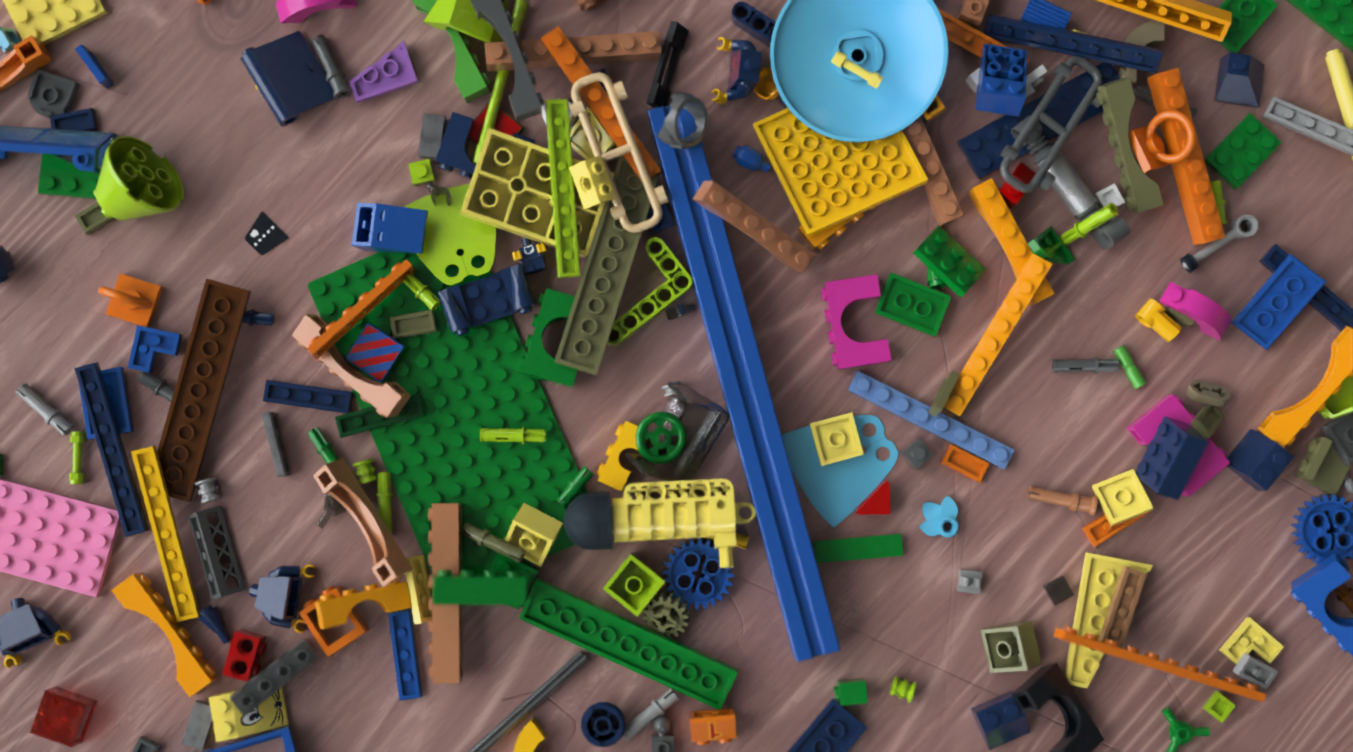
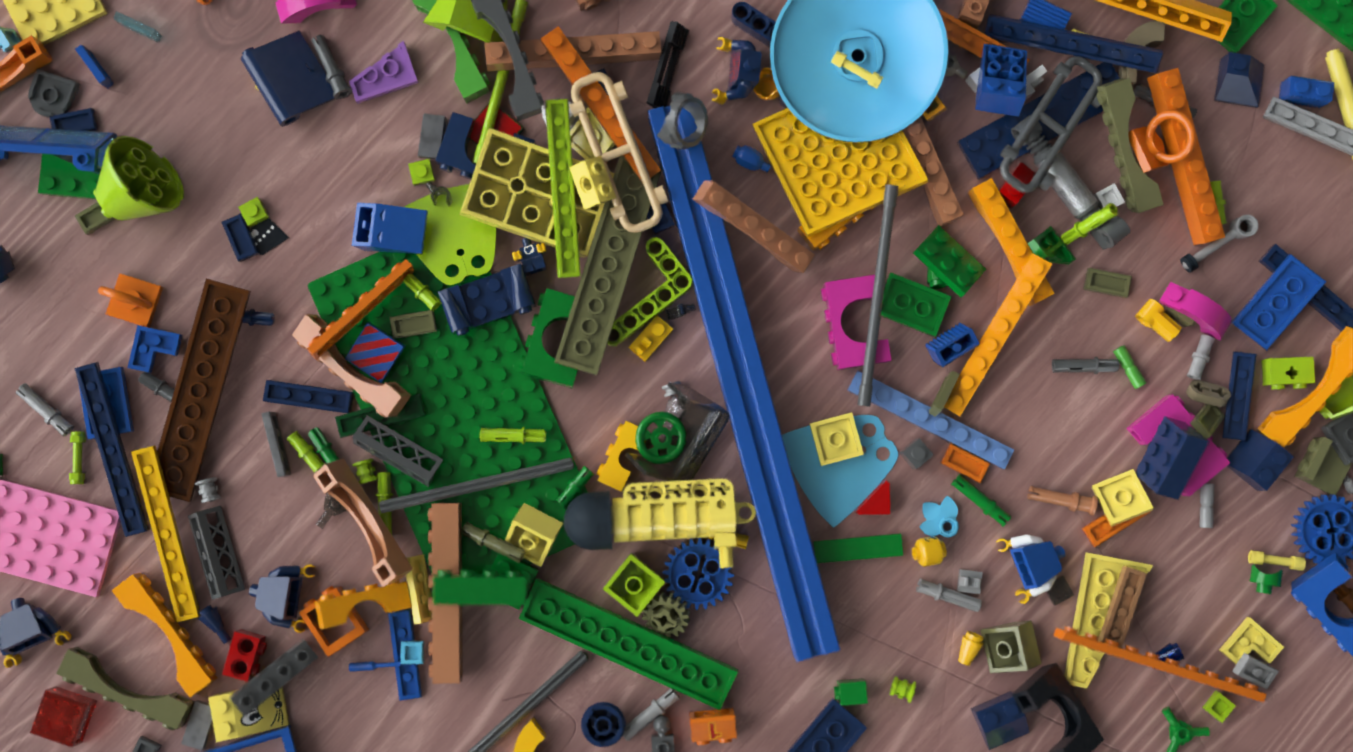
green plate [1204,113,1282,190] -> none
none -> olive arch [56,647,195,730]
none -> clear light blue tile [113,11,162,42]
none -> dark blue tile [221,213,260,262]
none -> lime plate [239,197,269,227]
none -> lime pin [286,430,325,473]
none -> blue piece [349,661,402,672]
none -> dark grey fence [353,416,443,487]
none -> dark grey axle [379,458,574,513]
none -> medium azure tile [401,641,424,664]
none -> yellow plate [629,315,674,362]
none -> dark grey piece [857,185,899,407]
none -> yellow head [912,536,947,567]
none -> light grey axle [916,578,982,612]
none -> blue brick [925,322,980,368]
none -> dark tan piece [945,52,968,79]
none -> green pin [951,474,1012,527]
none -> yellow cone [958,631,984,666]
none -> blue torso [996,534,1066,604]
none -> olive tile [1083,268,1132,298]
none -> clear blue cone [1154,643,1185,669]
none -> light grey pin [1187,335,1215,380]
none -> light grey piece [1199,484,1214,528]
none -> dark blue tile [1222,351,1257,441]
none -> light yellow bar [1248,550,1306,571]
none -> green piece [1249,565,1283,594]
none -> lime brick [1261,357,1315,390]
none -> blue brick [1279,76,1335,108]

